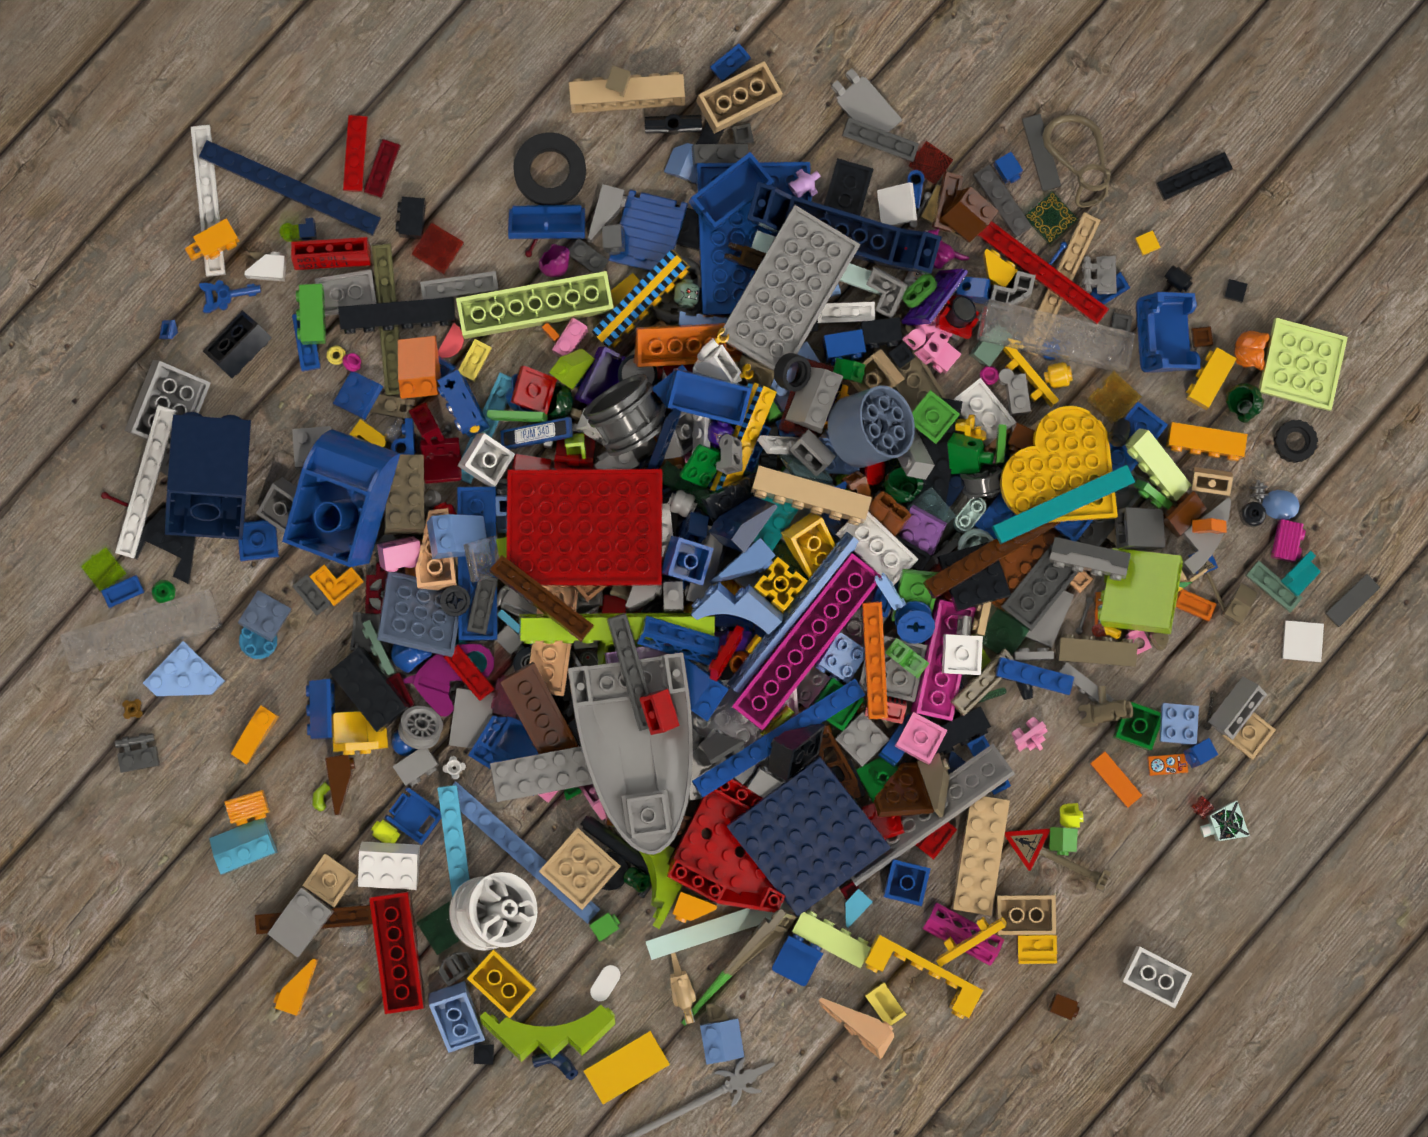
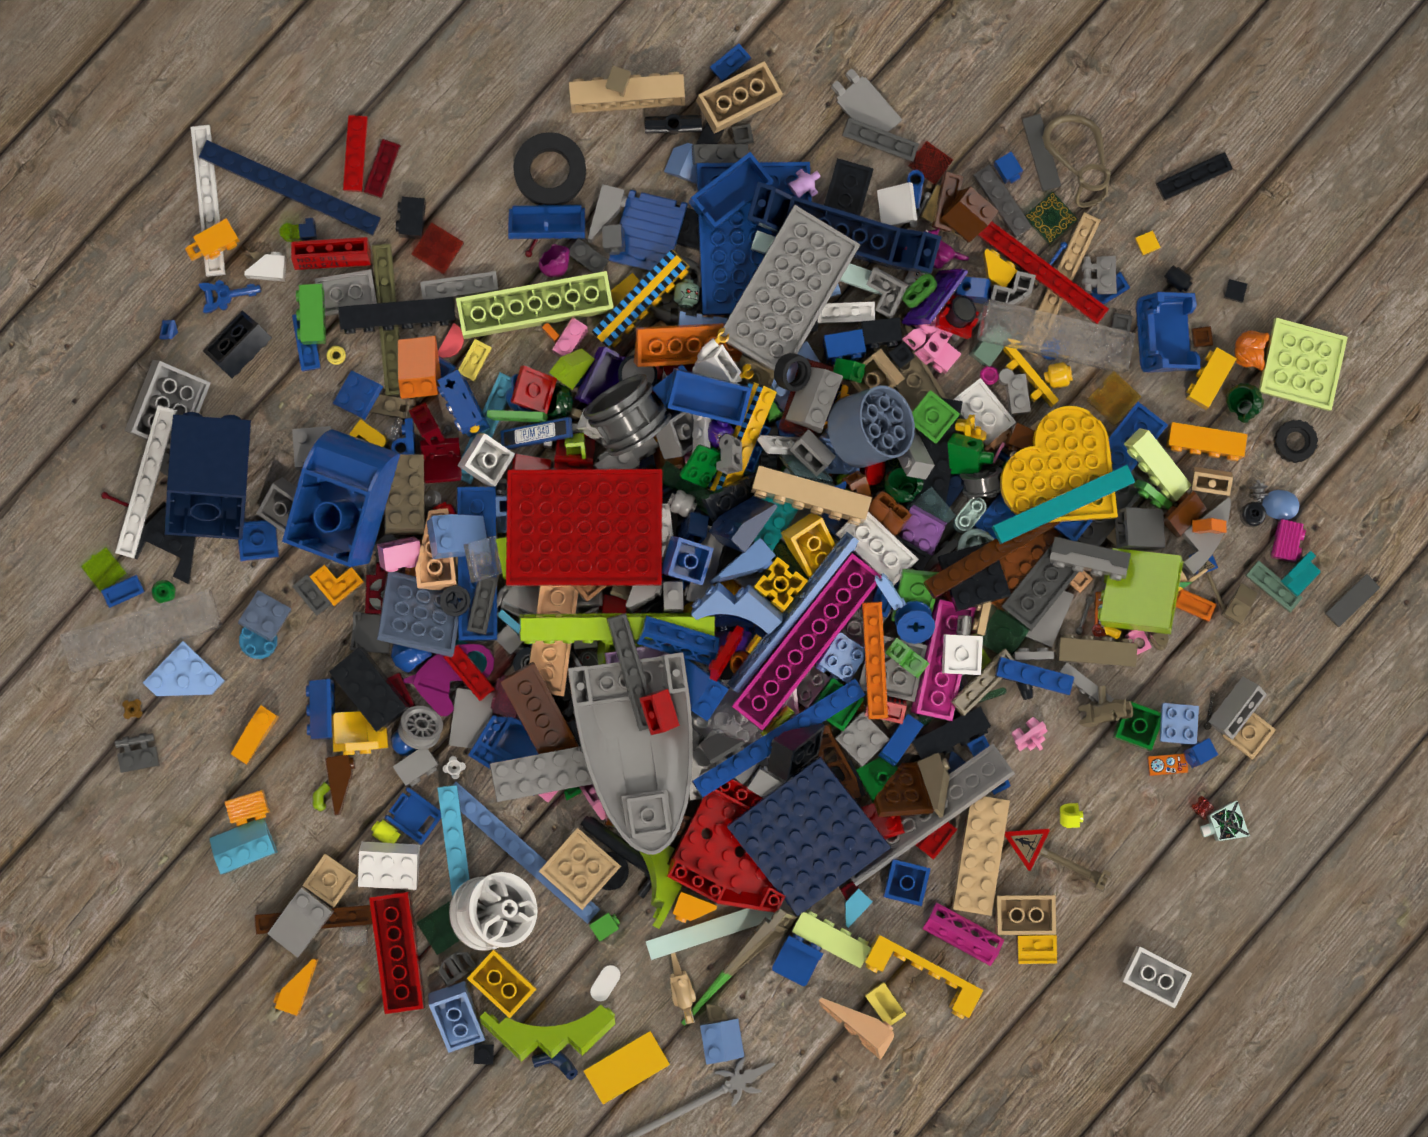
dark pink plate [342,353,361,372] -> none
sand green plate [362,620,396,676] -> none
reddish brown plate [489,555,594,642] -> none
dark green wheel [624,867,651,893] -> none
dark blue tile [647,408,681,469] -> none
dark brown hinge [724,242,766,271] -> none
bright pink plate [895,712,947,765] -> none
yellow hinge [936,917,1007,967] -> none
bright green tile [995,424,1007,465] -> none
reddish brown brick [1048,993,1080,1021] -> none
bright green brick [1049,827,1078,855] -> none
orange tile [1090,751,1142,808] -> none
black brick [1108,418,1131,447] -> none
white tile [1282,621,1324,662] -> none

